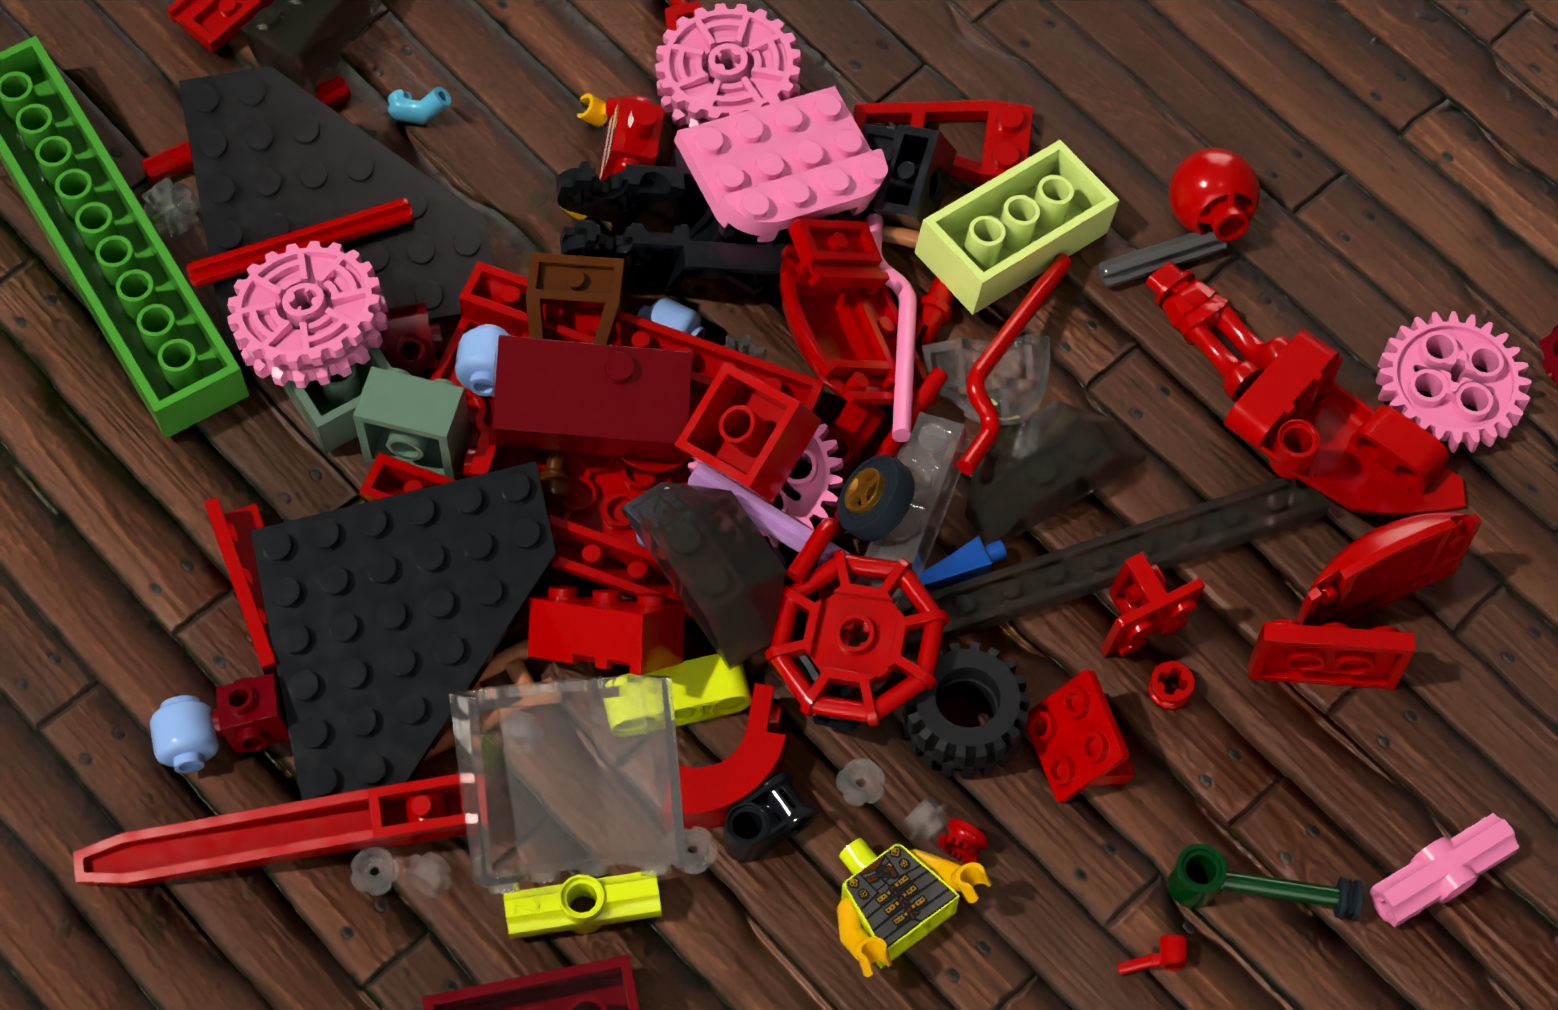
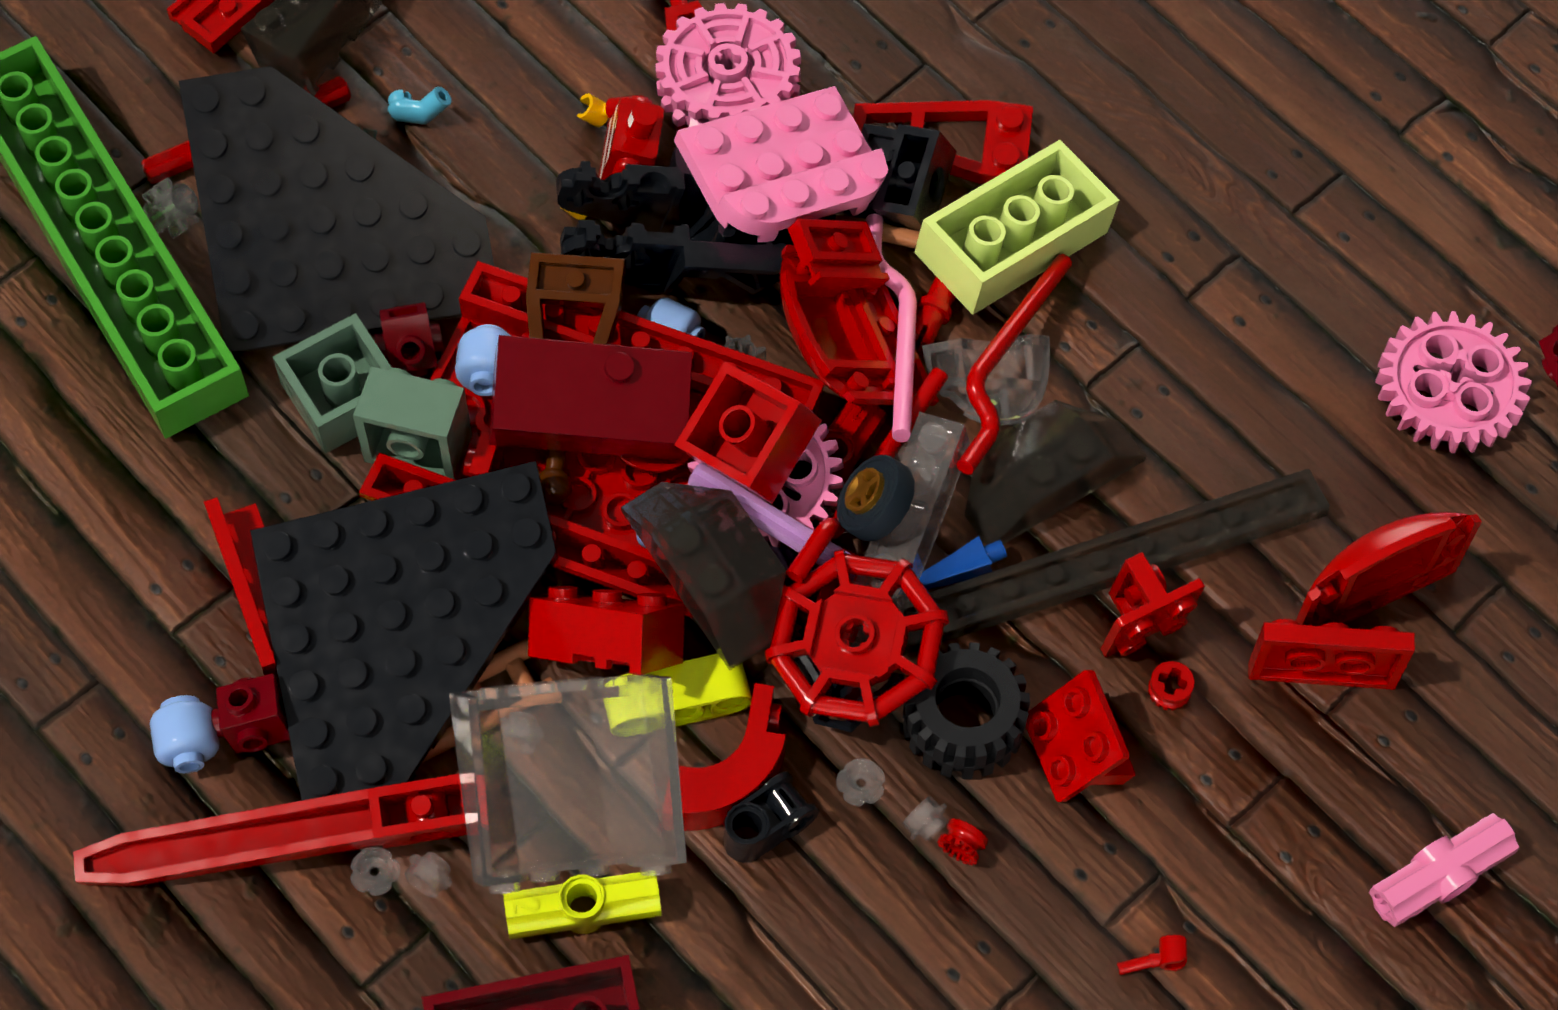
red axle [187,198,414,287] -> none
bright pink piece [227,241,388,388] -> none
clear plate [668,826,718,874] -> none
torso [837,838,992,977] -> none
dark grey axle [1098,227,1228,288] -> none
red piece [1146,261,1291,402] -> none
dark green piece [1168,844,1365,920] -> none
red brick [1169,148,1260,241] -> none
red panel [1223,328,1466,516] -> none

